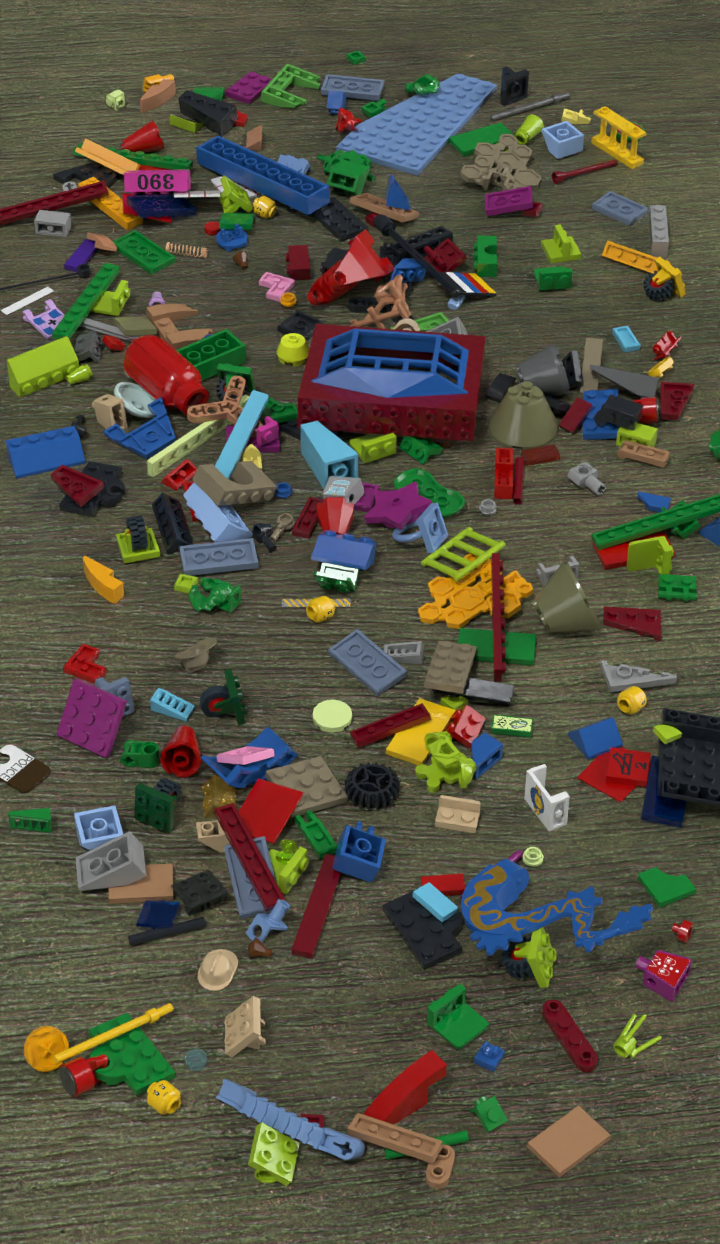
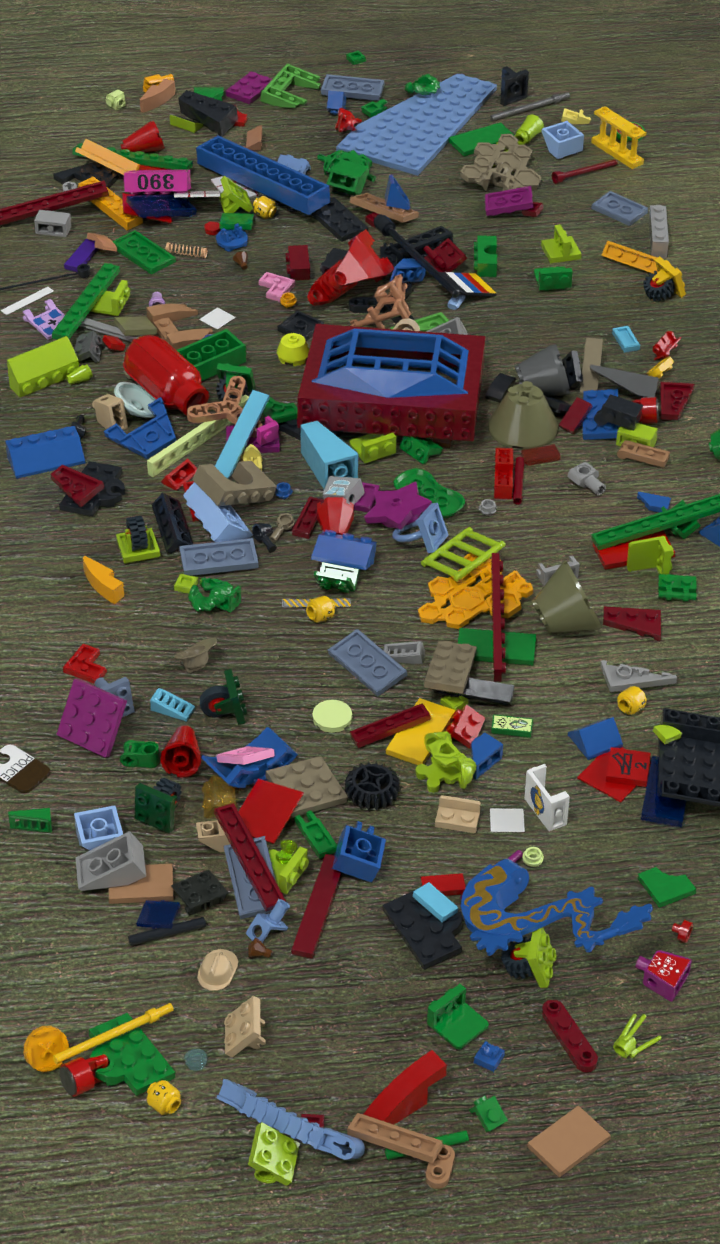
none -> white sticker [199,307,236,329]
none -> white sticker [490,808,525,832]

